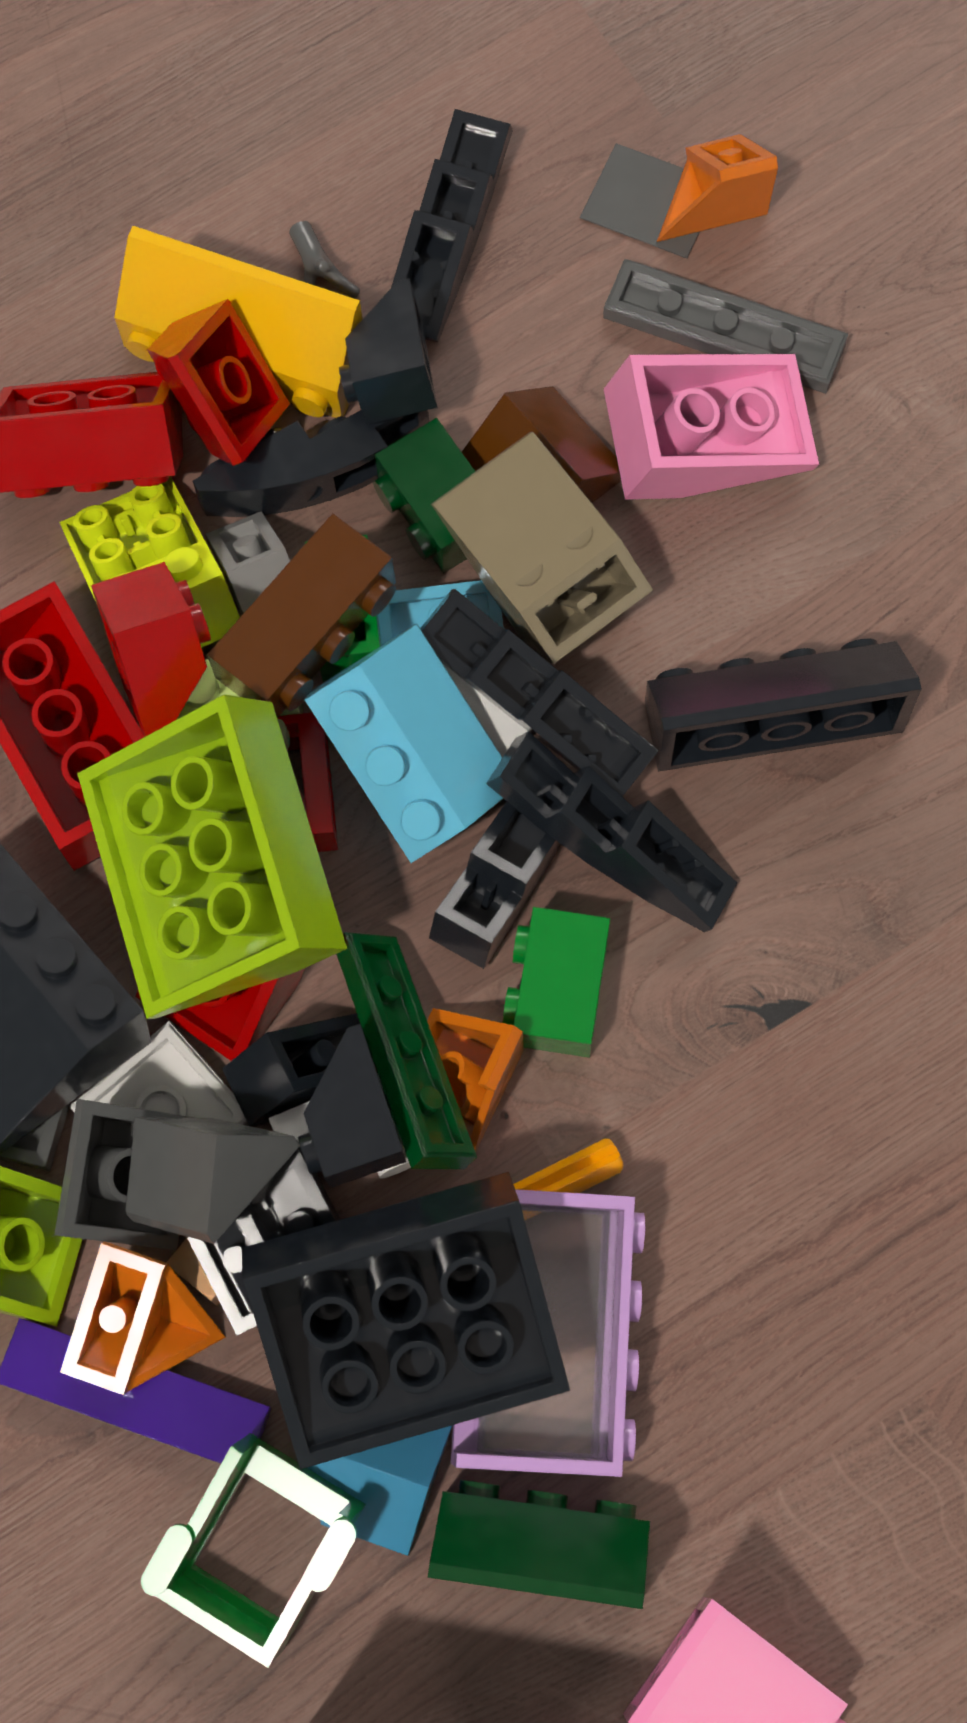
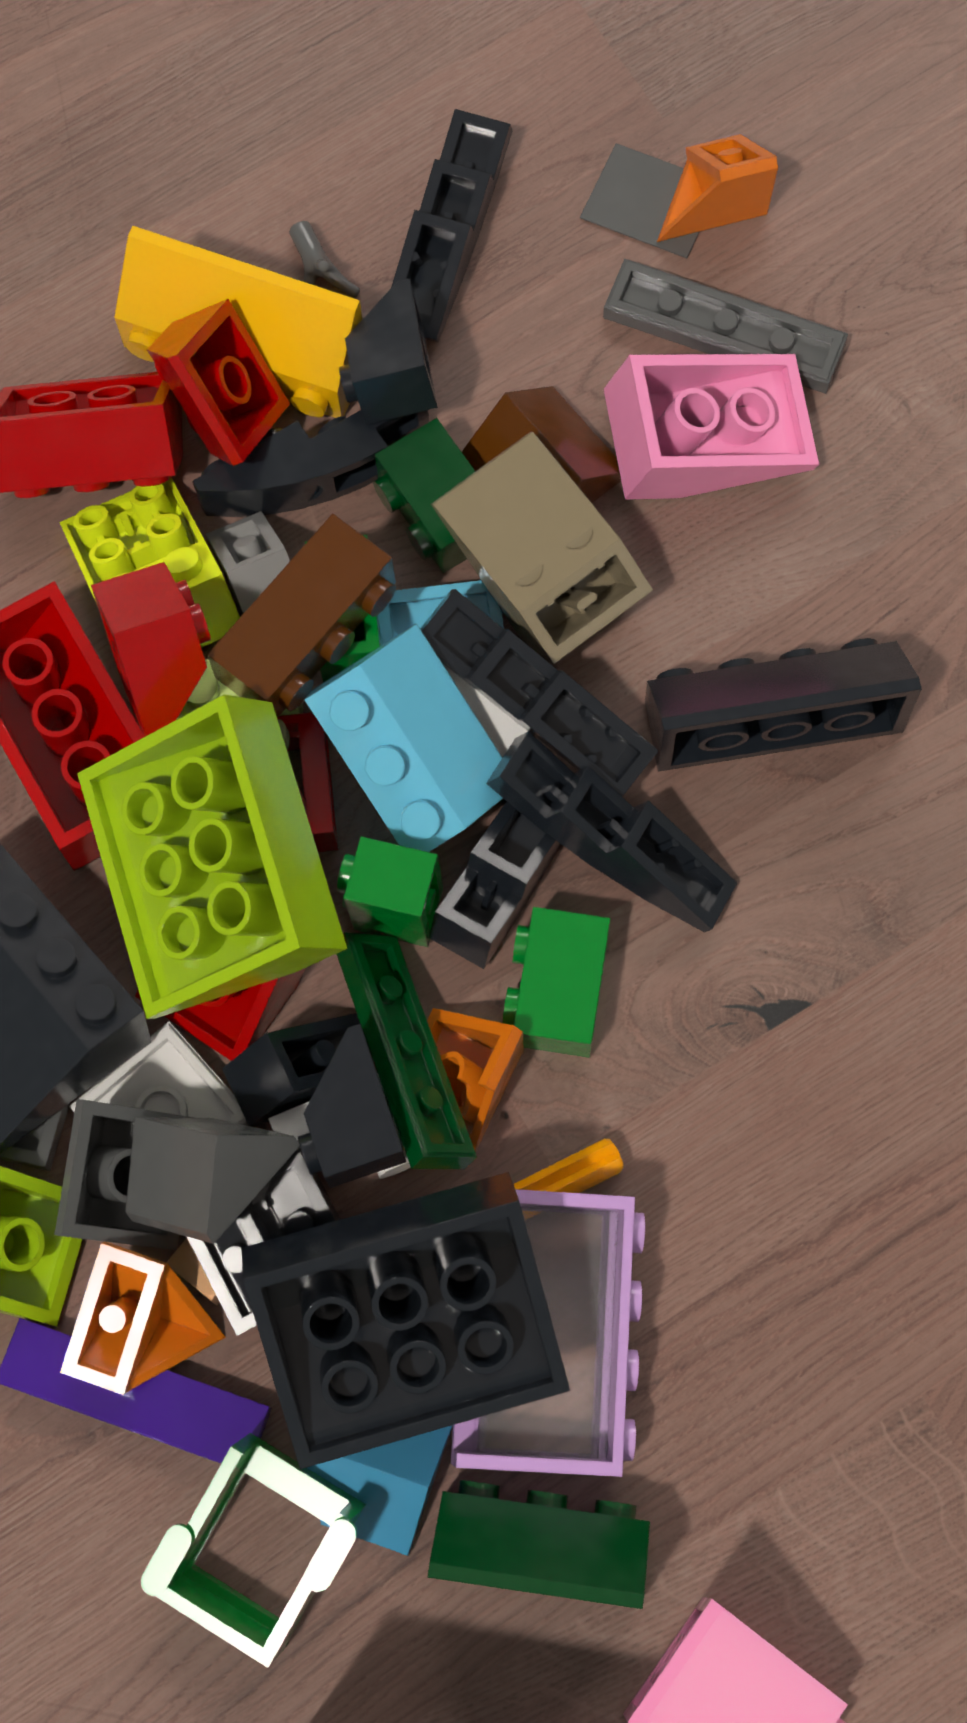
none -> green brick [337,836,443,947]

